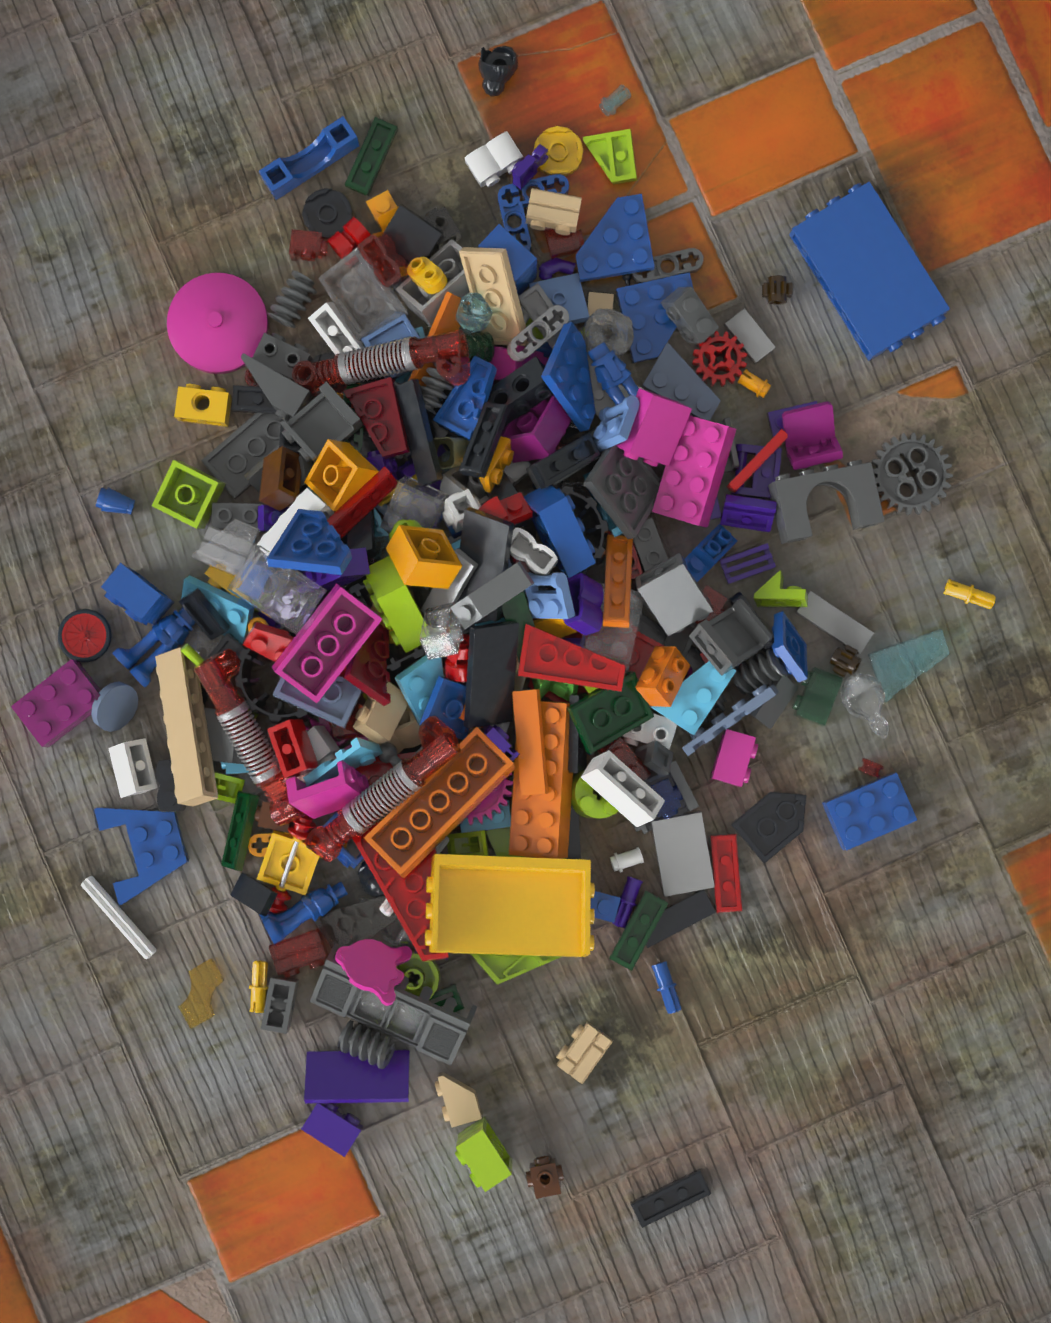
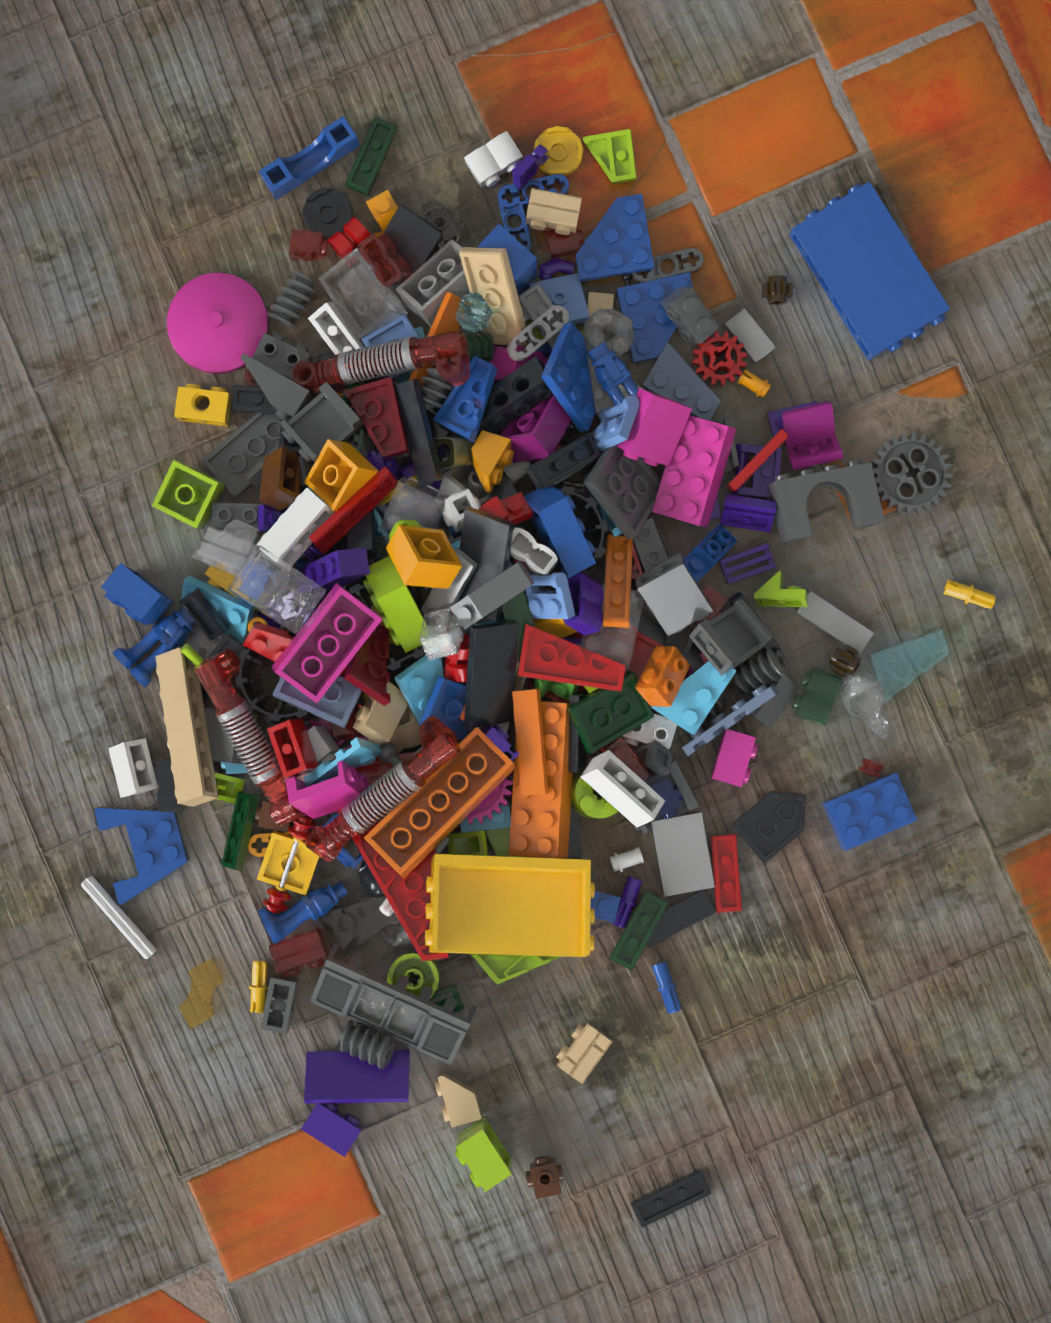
magenta brick [11,659,101,747] -> none
red wheel [58,609,112,663] -> none
sand blue tile [91,681,138,732] -> none
blue cone [96,487,135,515] -> none
black tile [230,872,278,917] -> none
blue plate [266,509,352,575] -> none
dark pink tile [335,939,412,1006] -> none
yellow plate [407,257,447,294] -> none
black tile [459,402,511,478] -> none
black piece [478,46,518,96] -> none
clear light blue pin [599,84,631,116] -> none
blue plate [772,611,808,682] -> none

